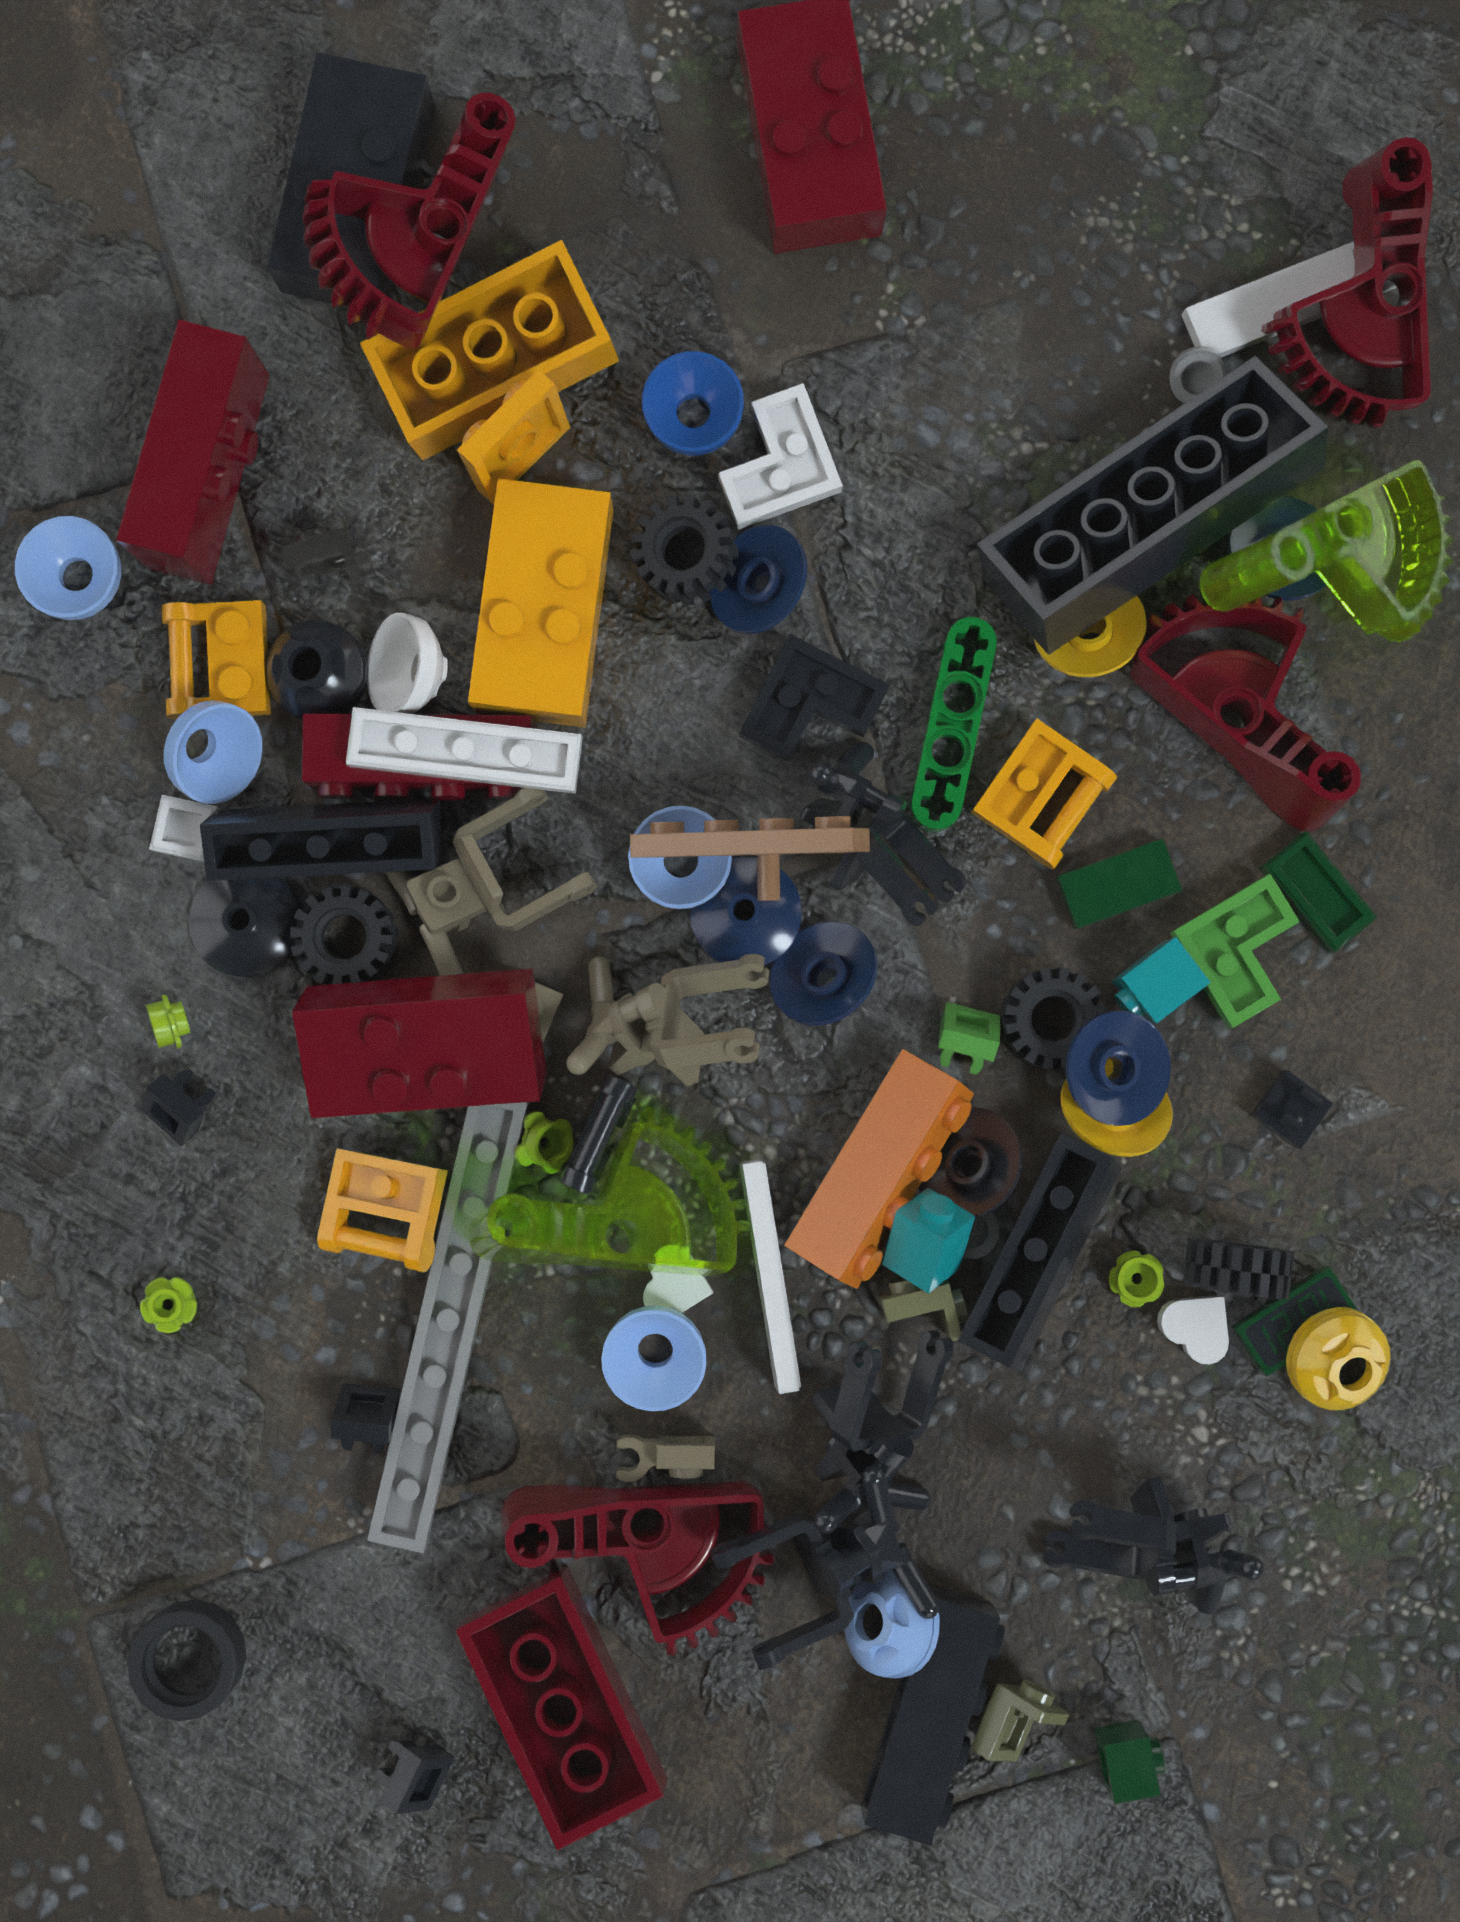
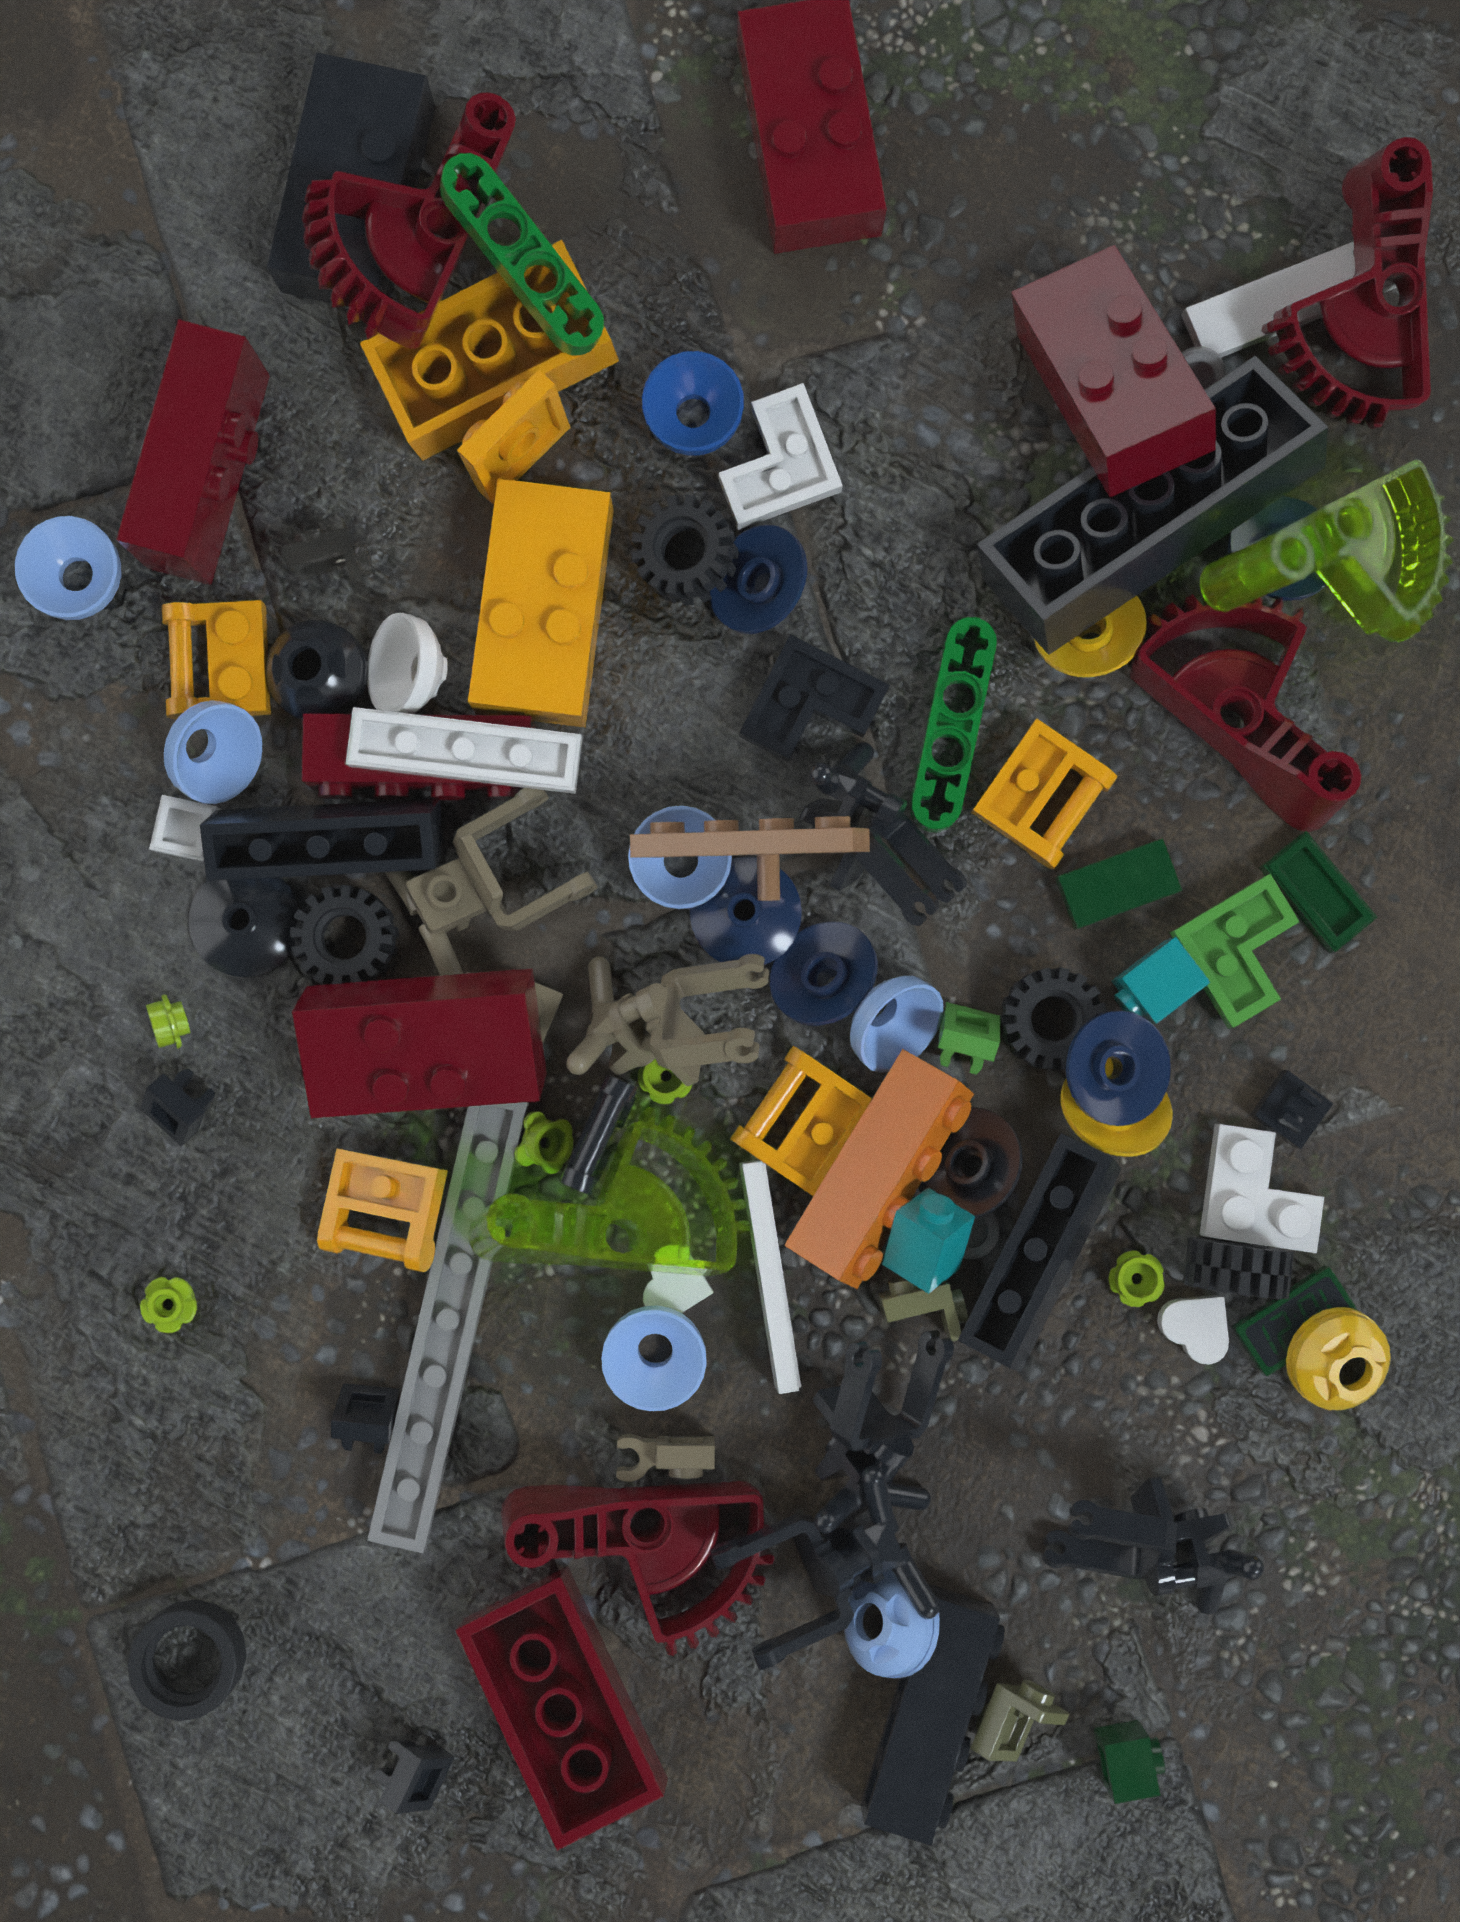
none -> green beam [440,153,604,356]
none -> lime plate [638,1059,693,1104]
none -> light orange plate [730,1046,872,1196]
none -> light blue piece [850,976,944,1073]
none -> brick [1011,245,1216,497]
none -> white plate [1200,1124,1324,1253]

